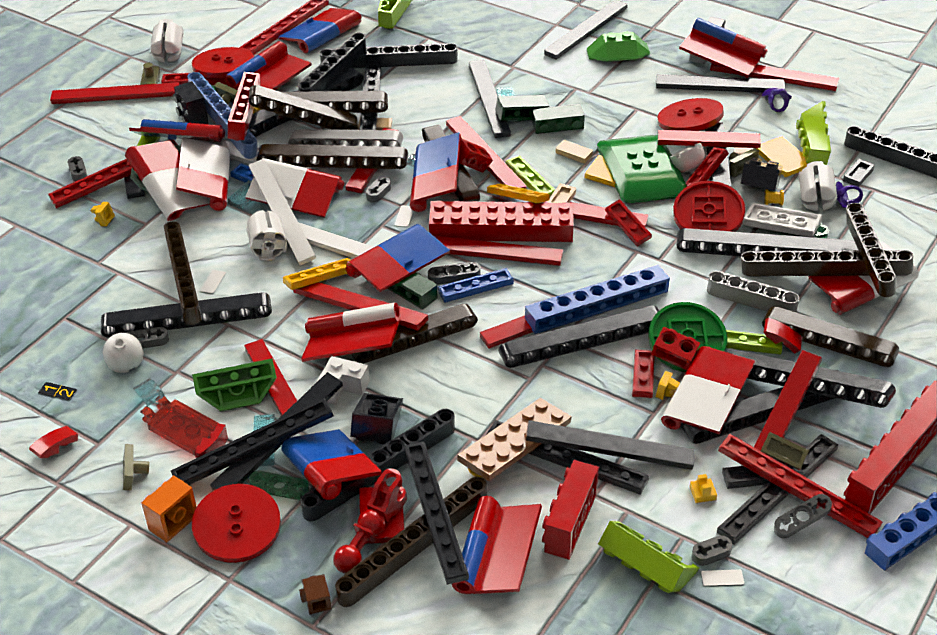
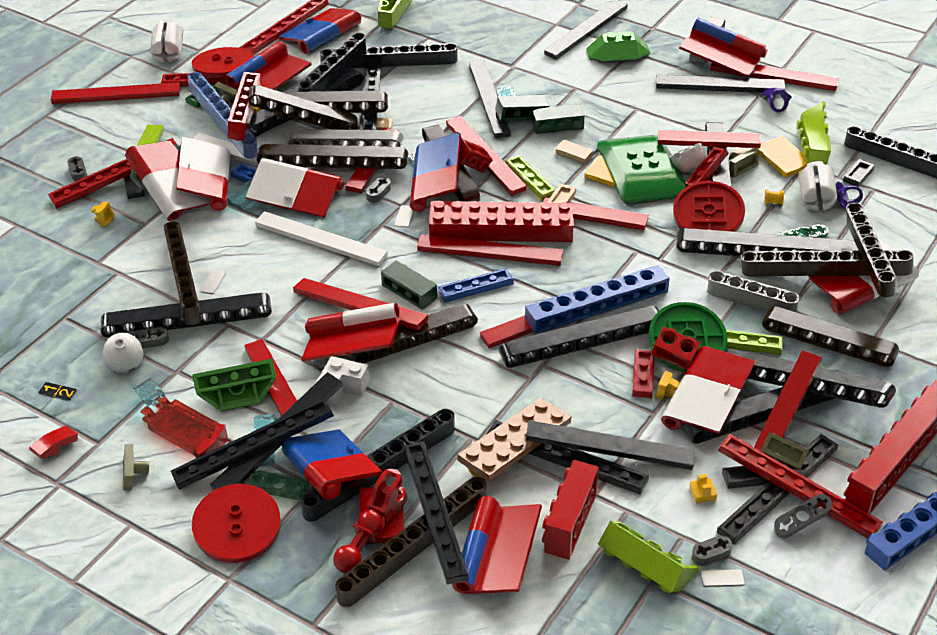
red door [129,119,225,142] -> none
olive tile [140,63,160,85] -> none
orange brick [141,475,197,543] -> none
black brick [173,81,209,124] -> none
white cylinder [246,210,287,261] -> none
white tile [249,159,316,266] -> none
yellow tile [283,258,350,290] -> none
reddish brown brick [299,574,332,615] -> none
door [345,224,450,292] -> none
black slope [350,393,403,444] -> none
dark grey beam [428,262,481,285] -> none
yellow tile [487,184,549,203] -> none
red tile [605,199,652,247] -> none
plate [657,98,724,131] -> none
black brick [740,157,783,190] -> none
white tile [742,203,823,237] -> none
red slope [763,318,803,354] -> none

